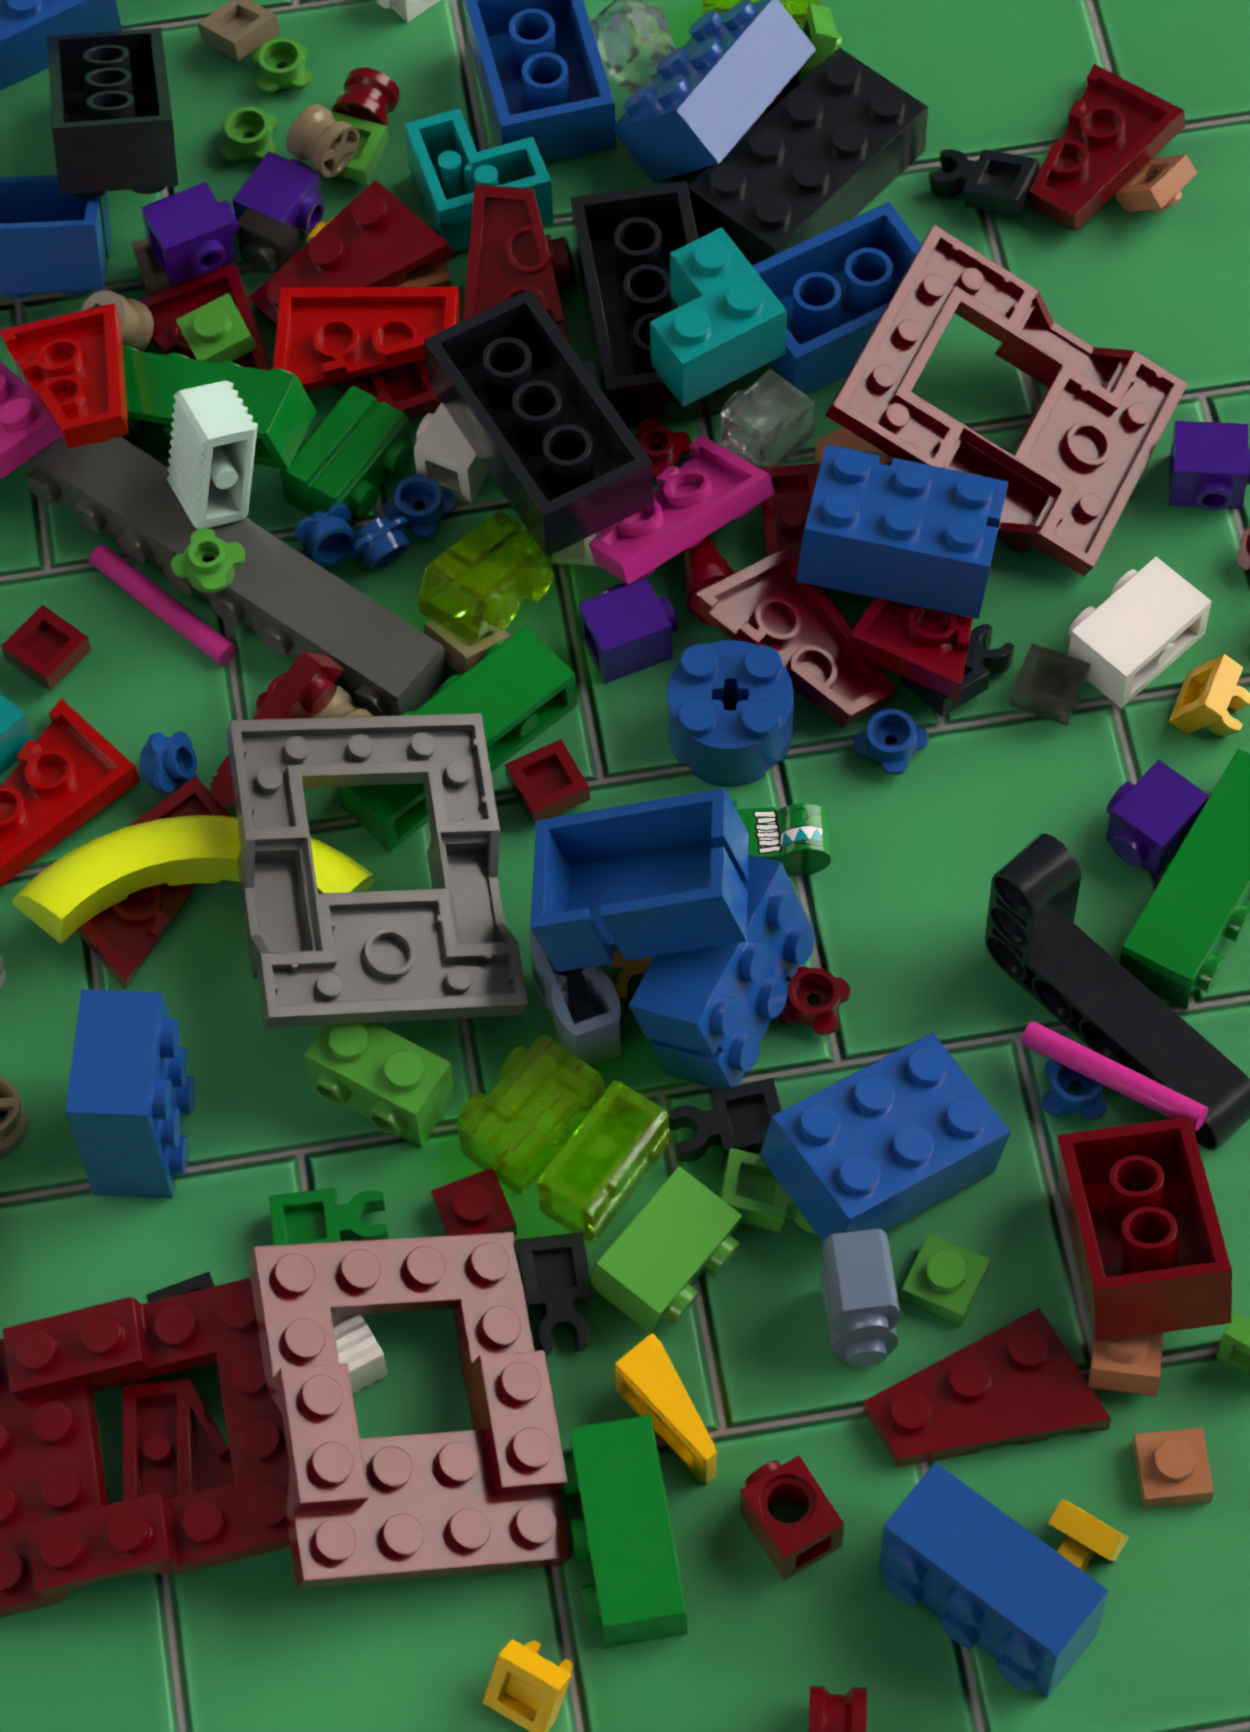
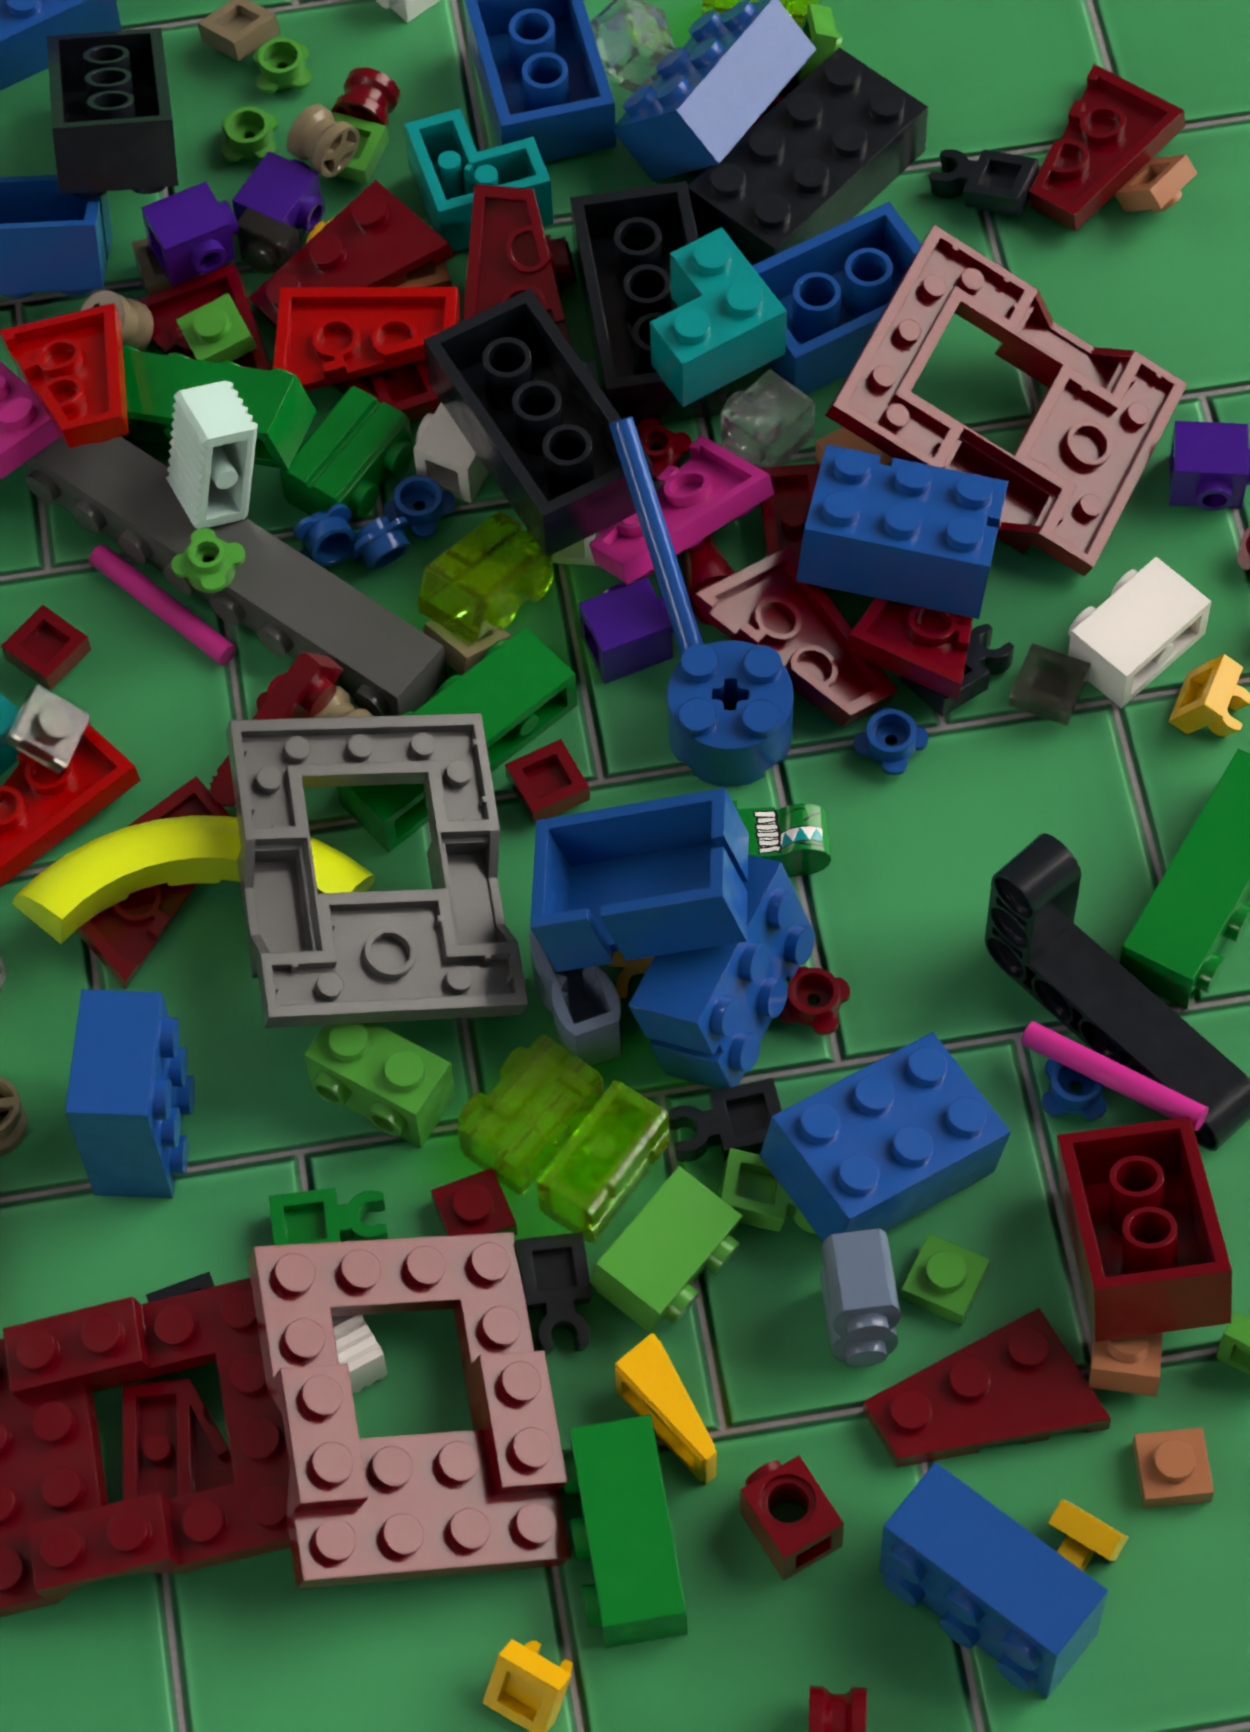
blue plate [140,731,198,794] -> none
dark purple brick [1106,759,1209,877] -> none
none -> clear smoke plate [4,684,91,774]
none -> blue bar [609,416,704,657]

